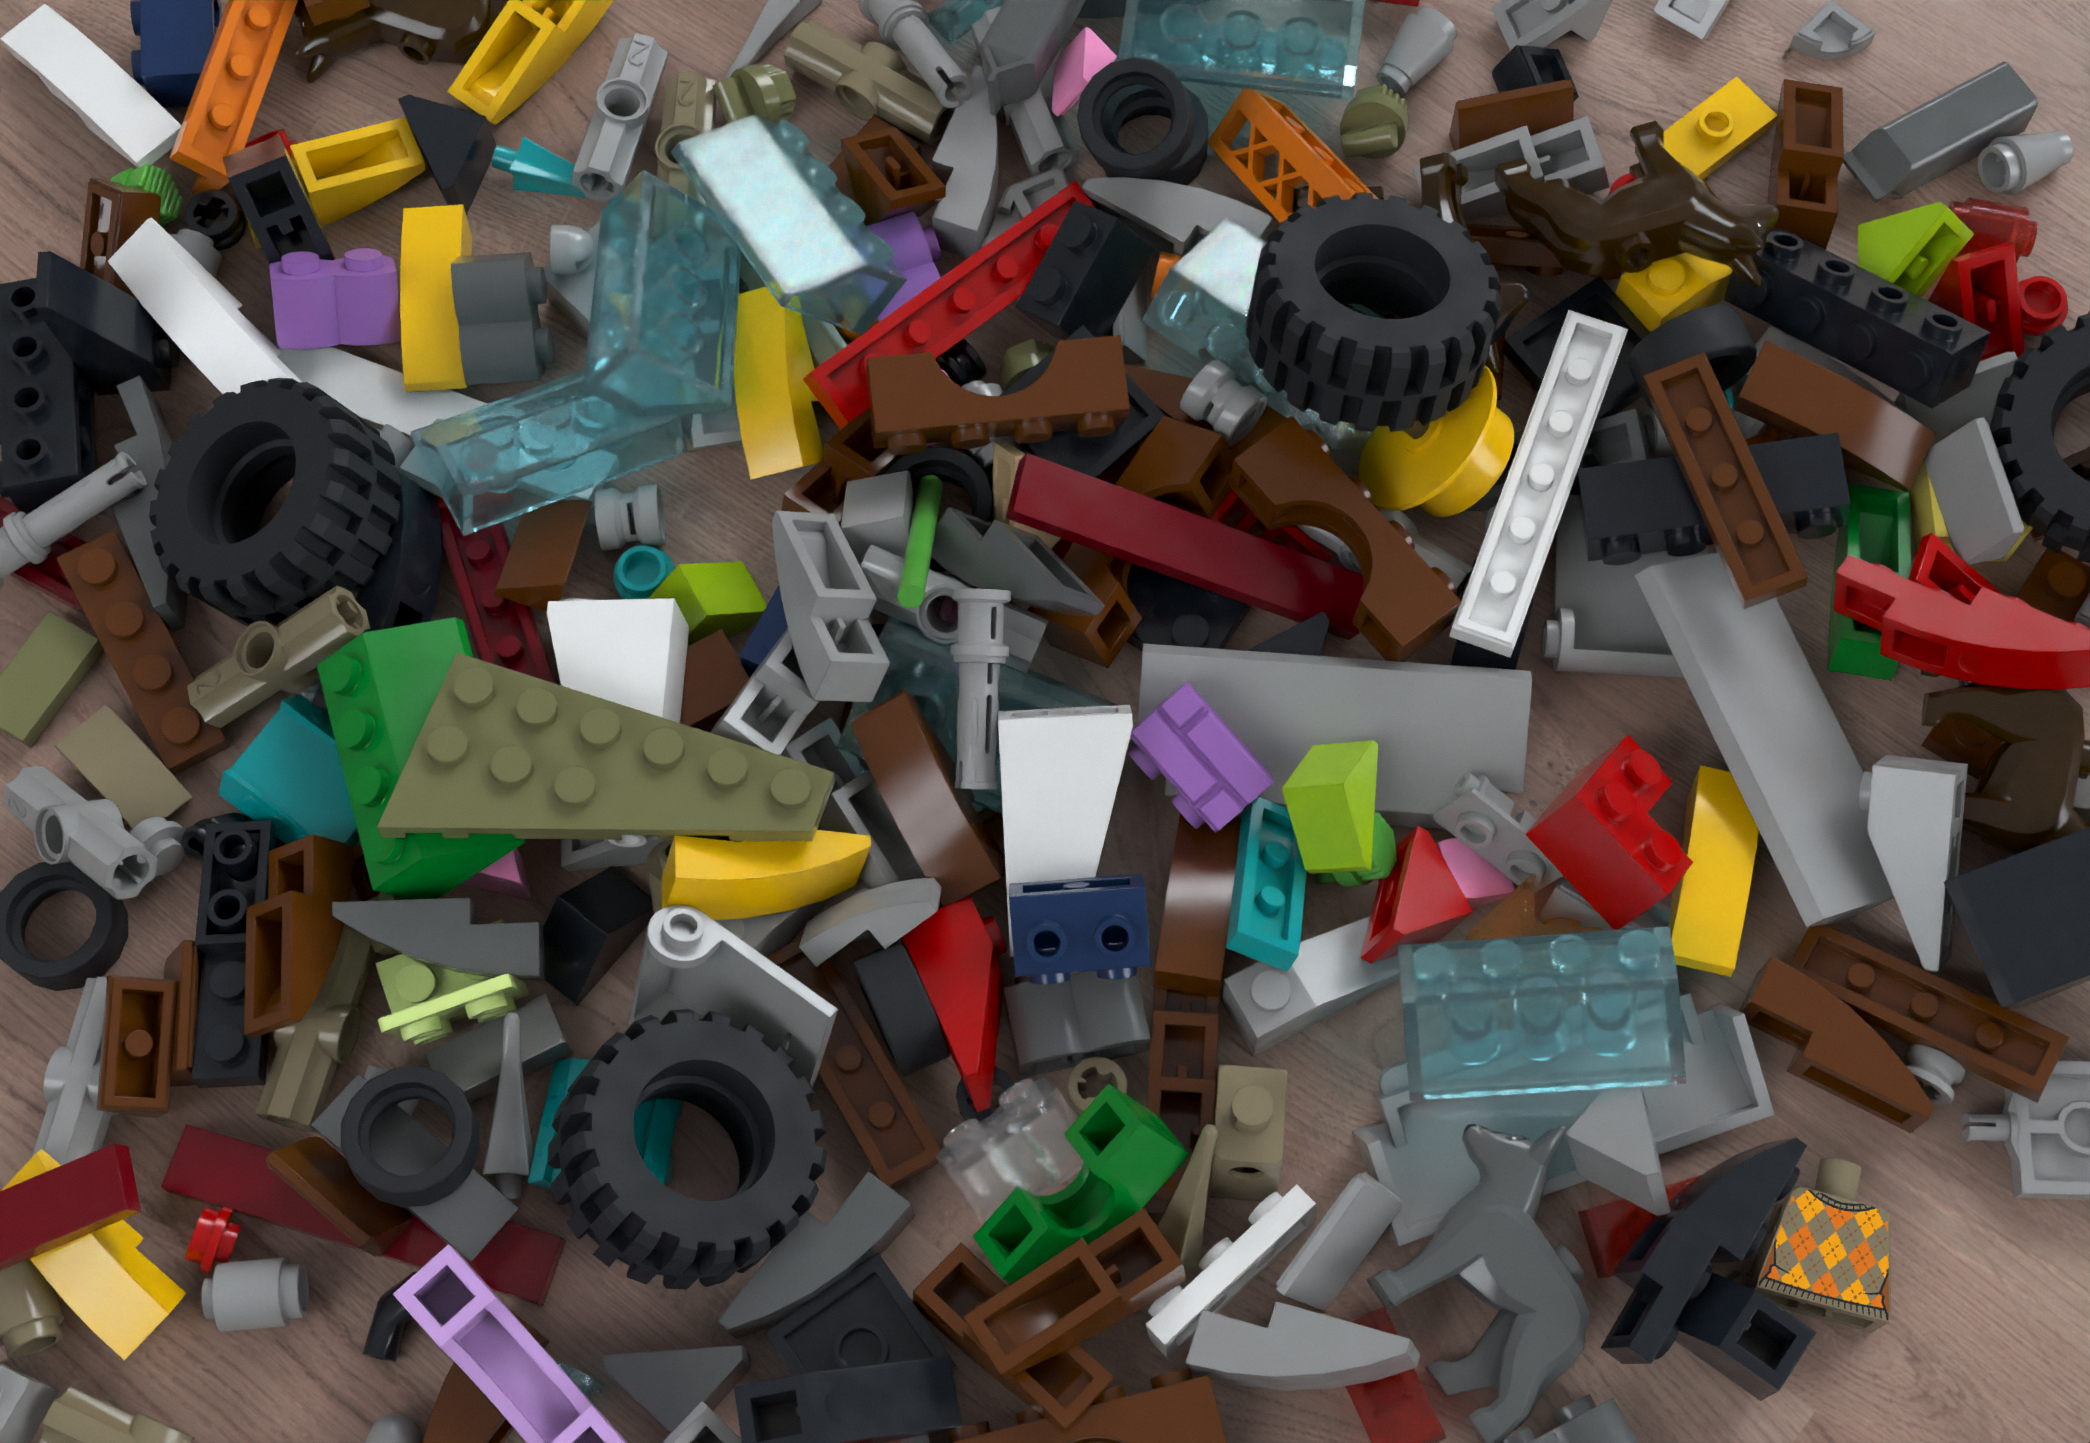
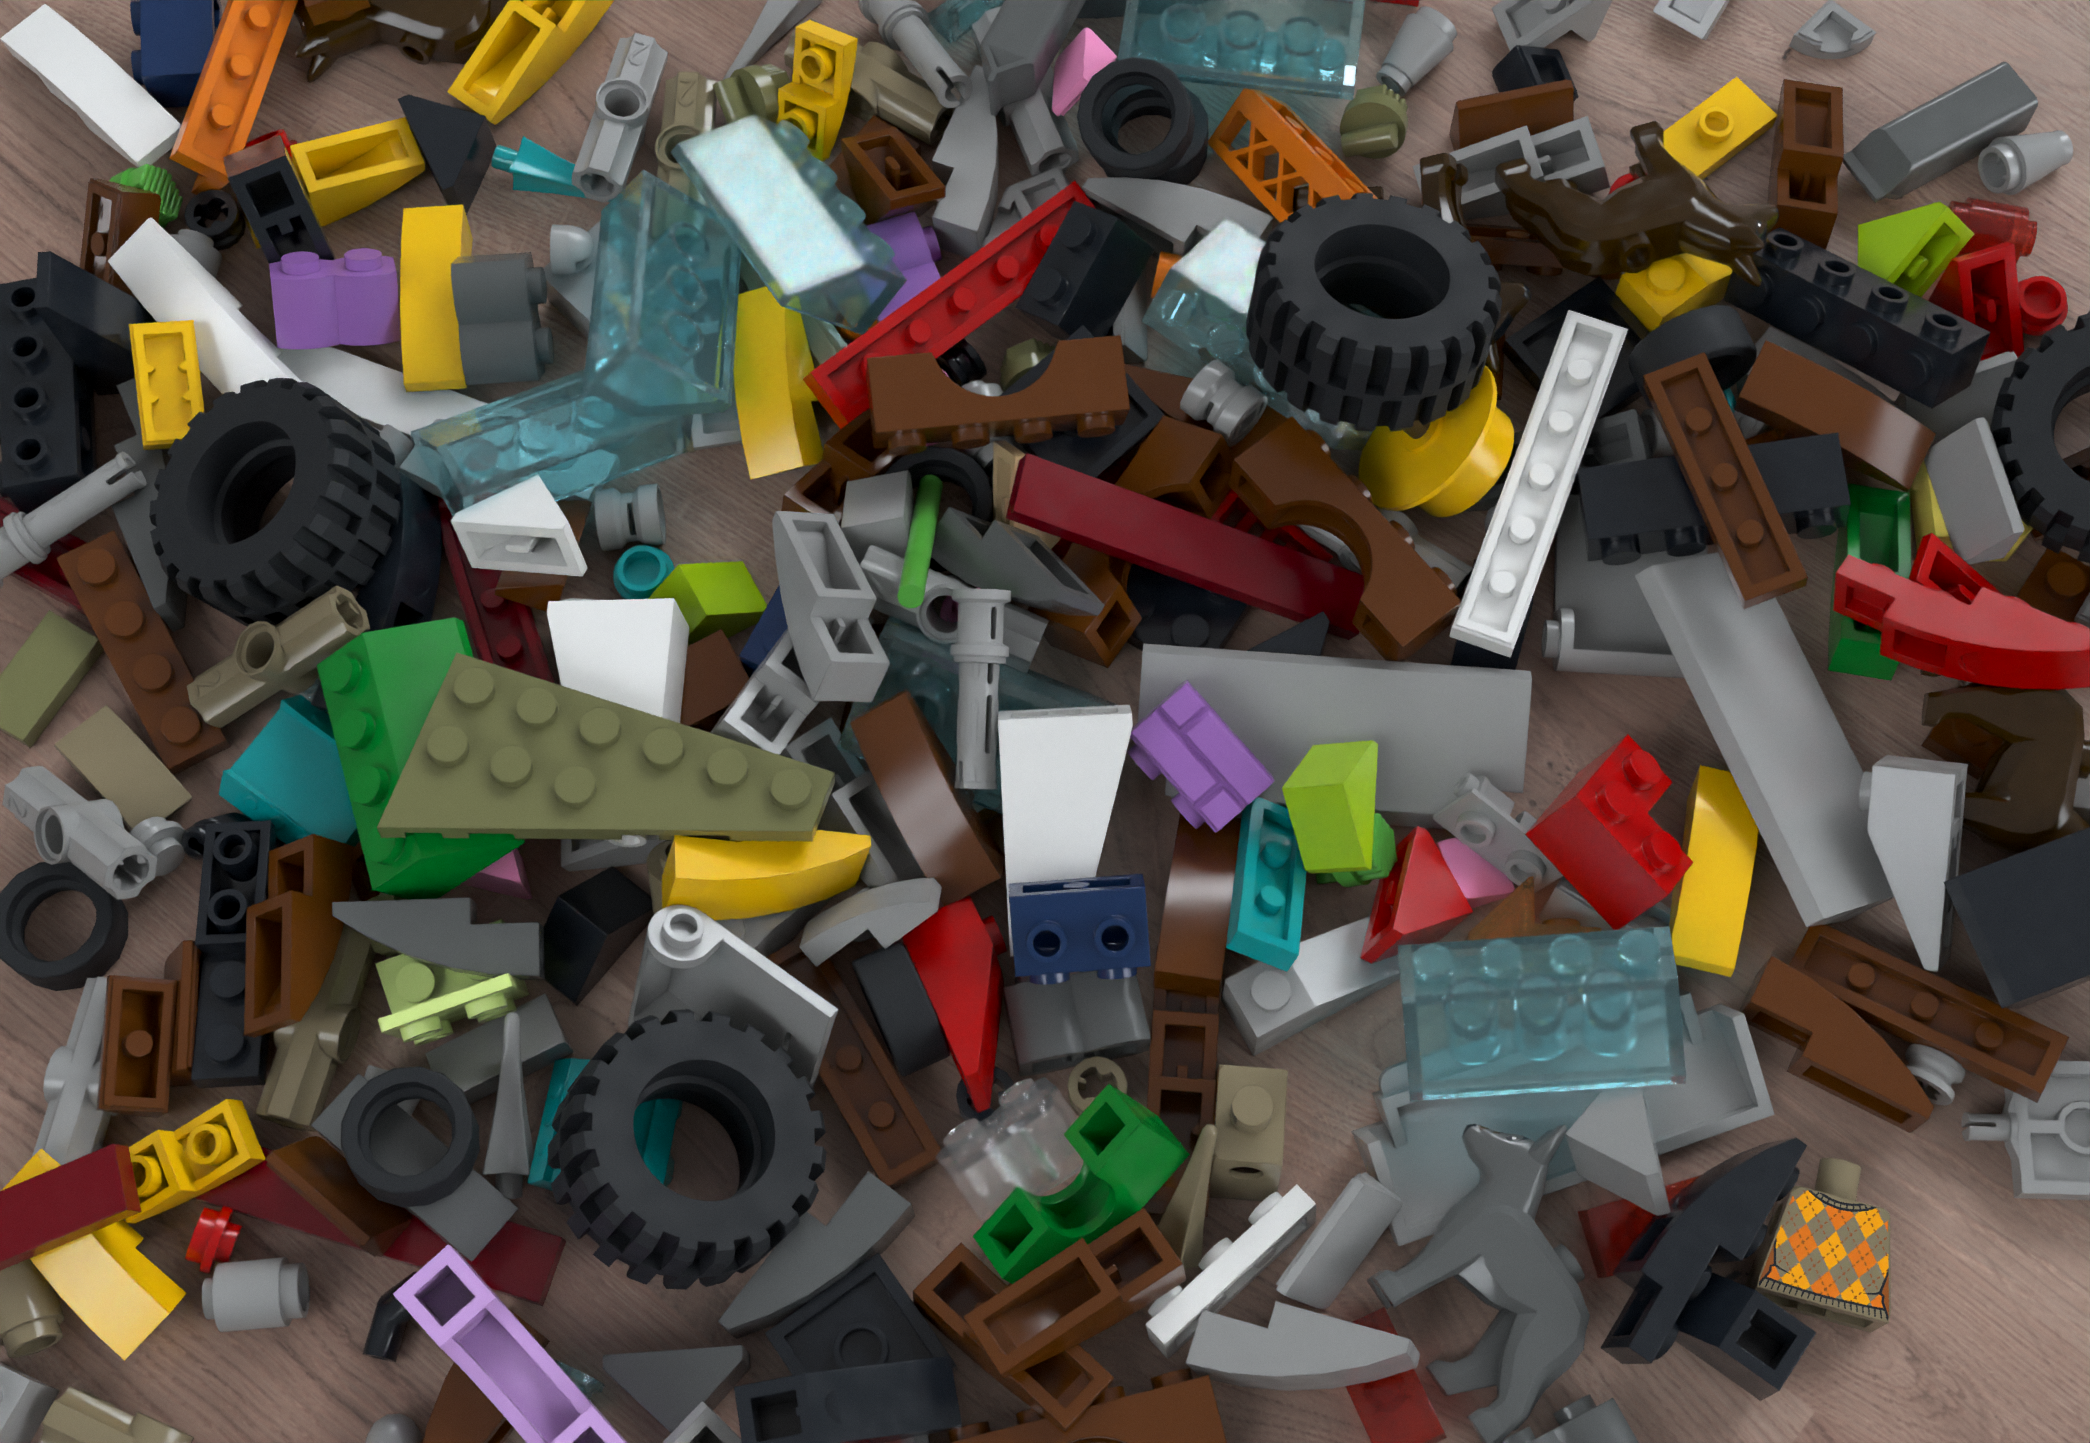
none -> yellow slope [125,1099,265,1223]
none -> yellow plate [129,320,204,450]
none -> white slope [451,474,588,577]
none -> yellow slope [775,20,858,162]

